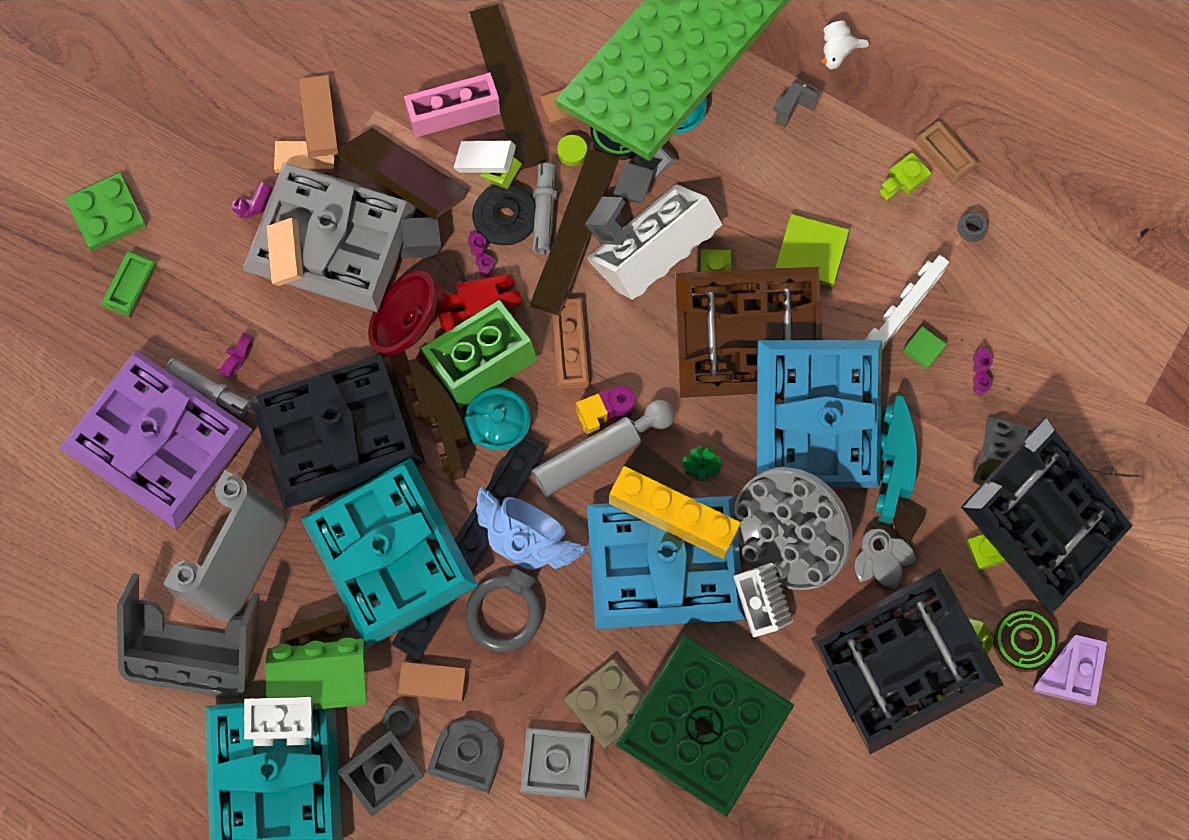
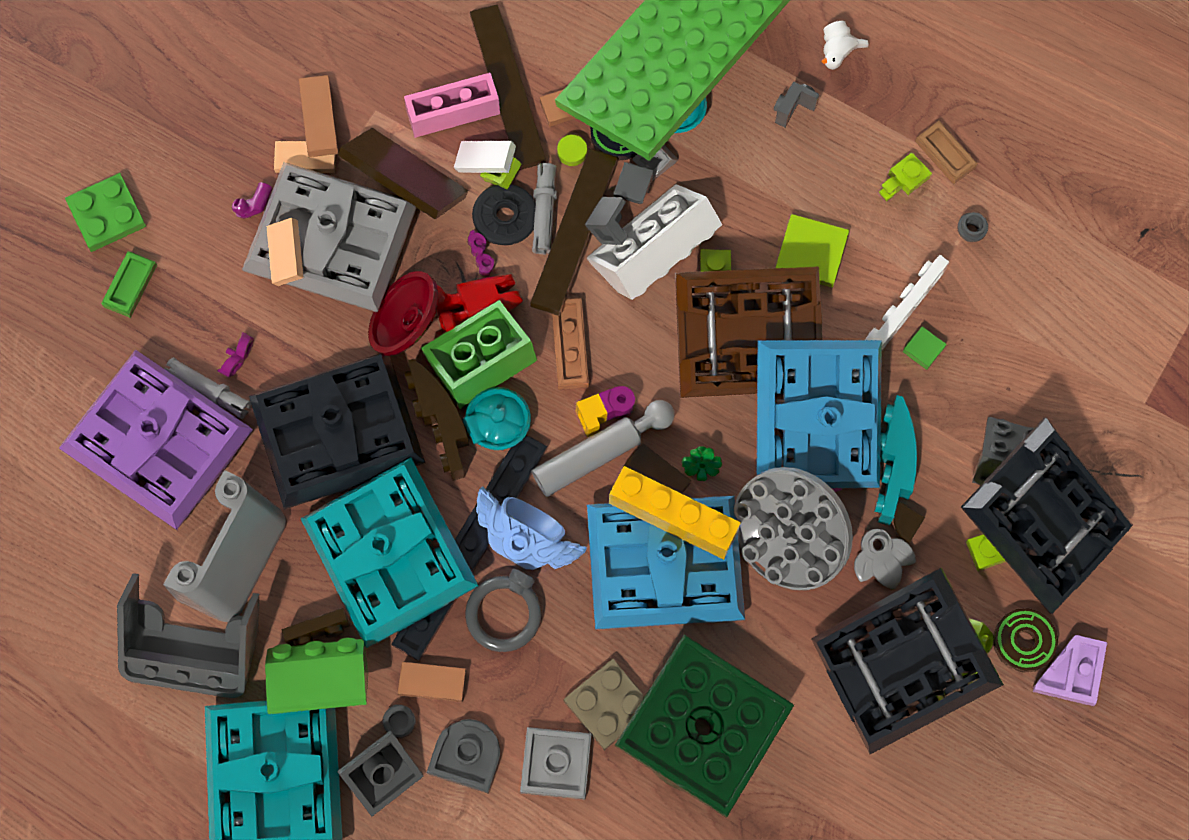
white bracket [244,697,315,746] -> none
dark grey panel [400,217,441,258] -> none
white brick [733,563,793,637] -> none
magenta piece [972,347,993,396] -> none

